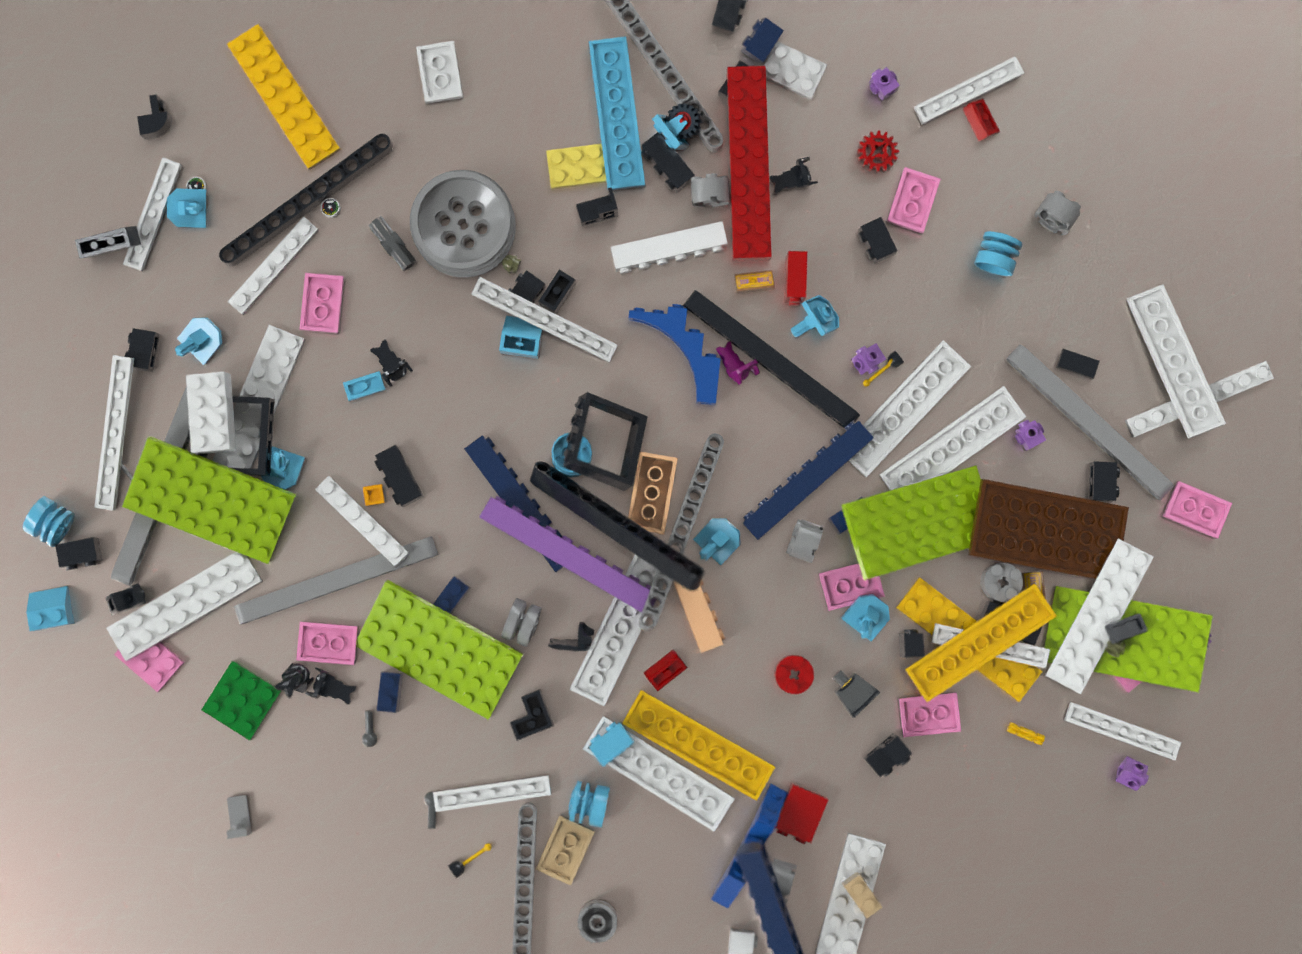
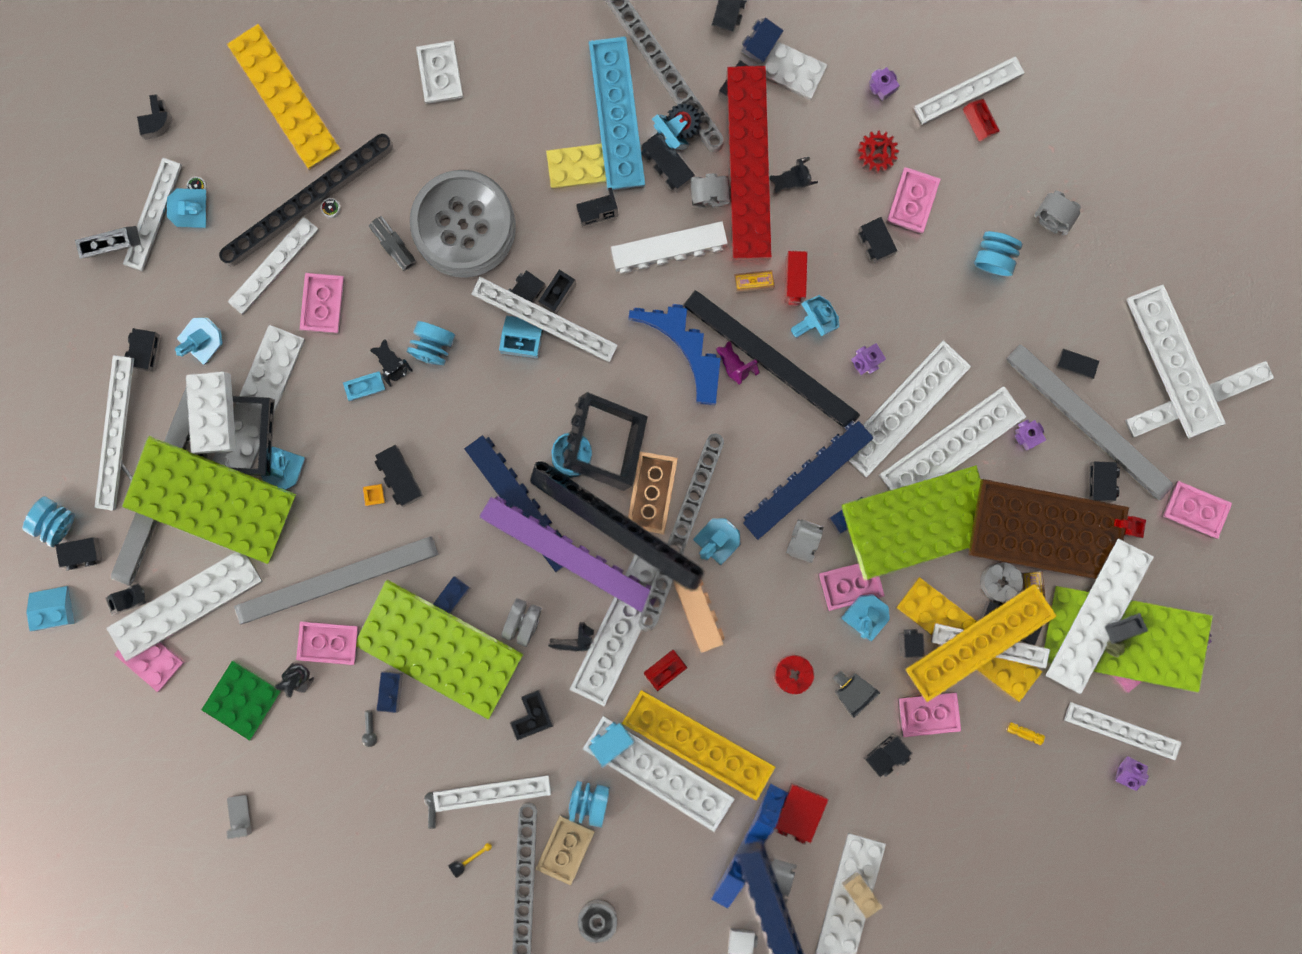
black hair [305,667,356,705] -> none
white plate [315,476,409,568] -> none
olive plate [502,255,521,274] -> none
hinge [863,351,904,387] -> none
none -> medium azure wheel [406,321,455,366]
none -> red plate [1114,516,1146,538]

